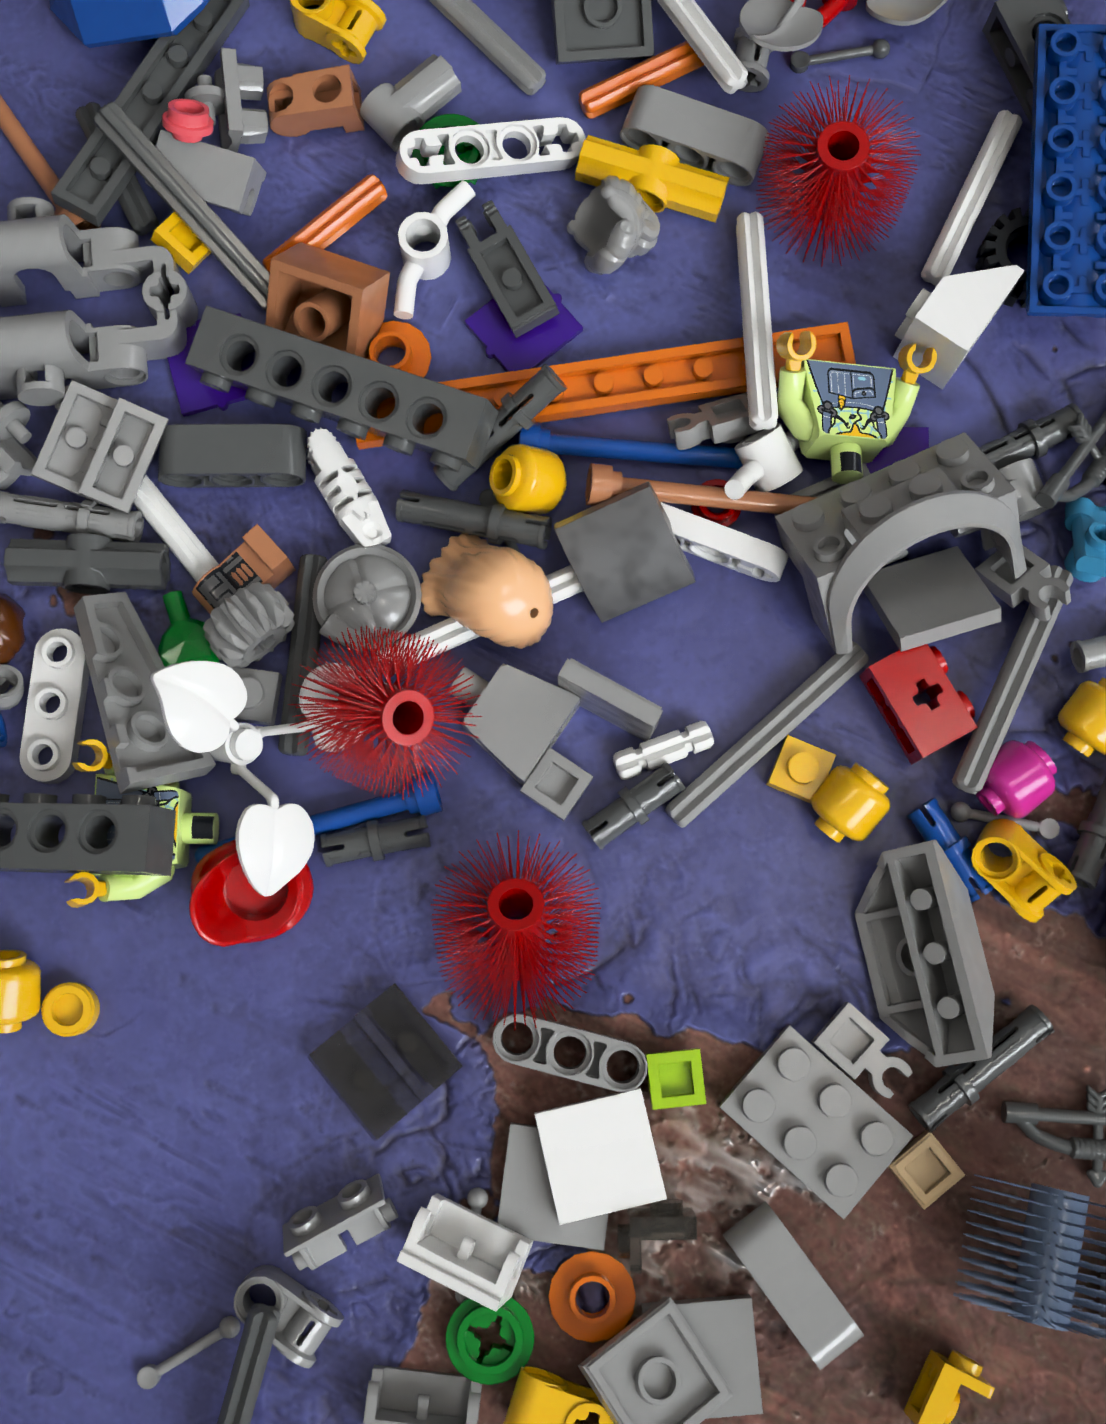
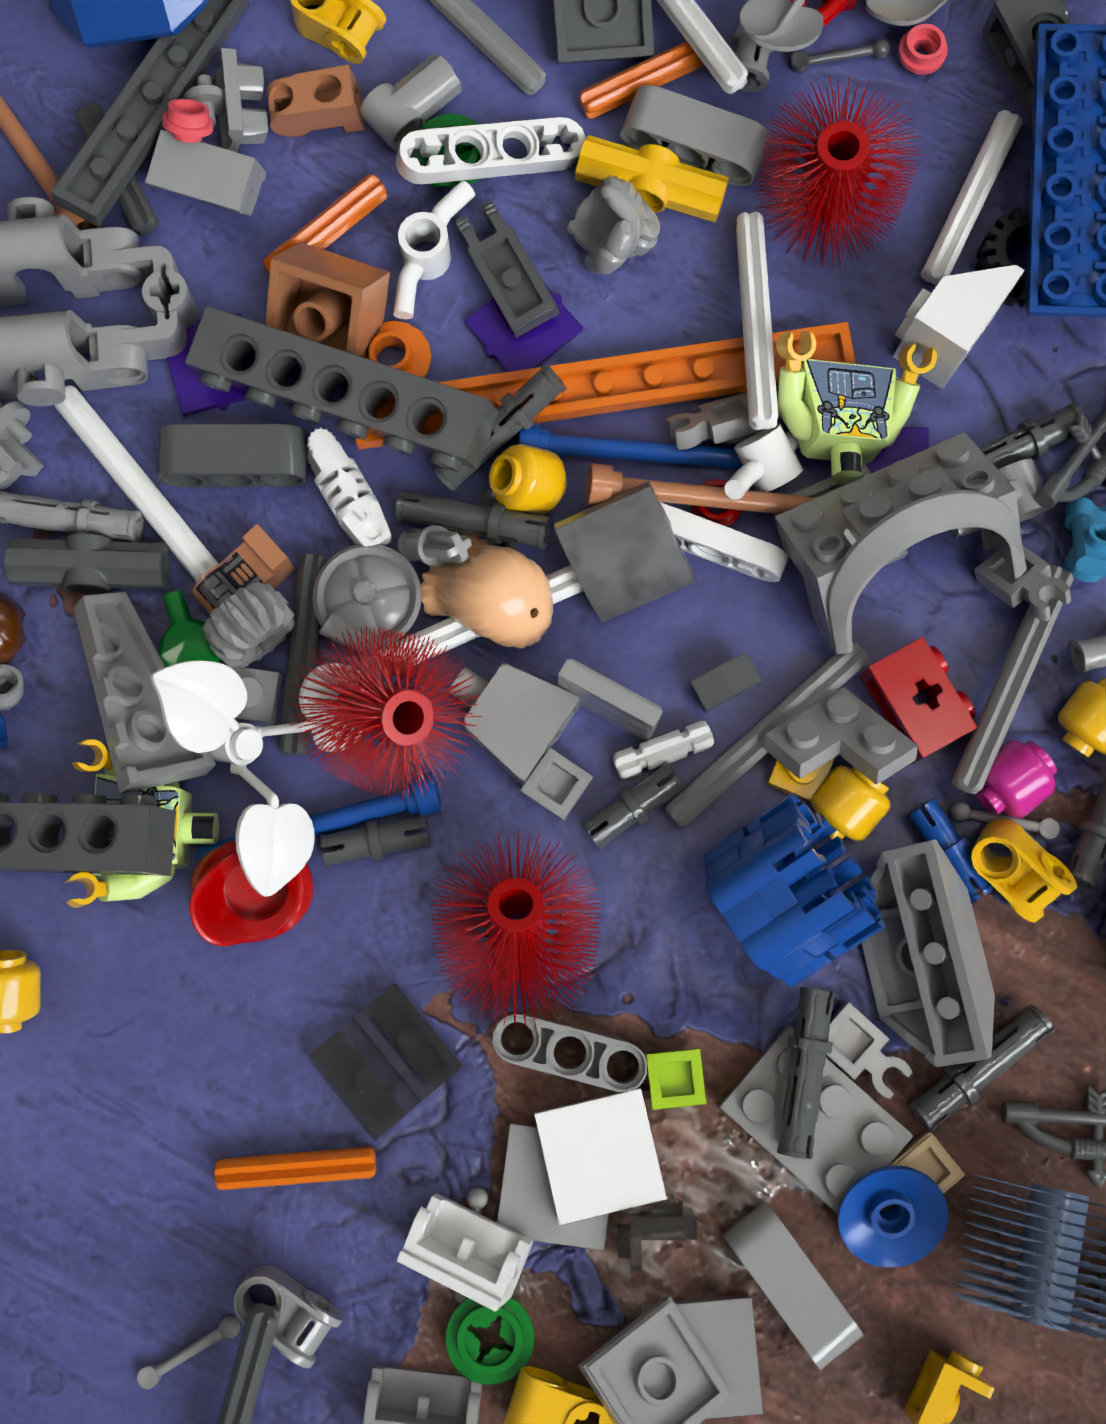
white plate [19,628,90,784] -> none
light grey slope [31,380,169,514] -> none
yellow tile [41,982,100,1037] -> none
dark grey axle [93,102,270,311] -> none
yellow plate [150,212,211,274] -> none
light grey hinge [282,1173,399,1271] -> none
orange piece [548,1251,636,1343] -> none
light grey tile [863,546,1001,652] -> none
none -> orange axle [214,1147,377,1190]
none -> light grey axle [397,525,472,567]
none -> dark grey piece [690,652,762,713]
none -> blue piece [704,793,885,987]
none -> light grey plate [764,687,918,785]
none -> dark grey pin [777,986,836,1159]
none -> blue dish [837,1166,948,1268]
none -> coral plate [898,24,948,75]

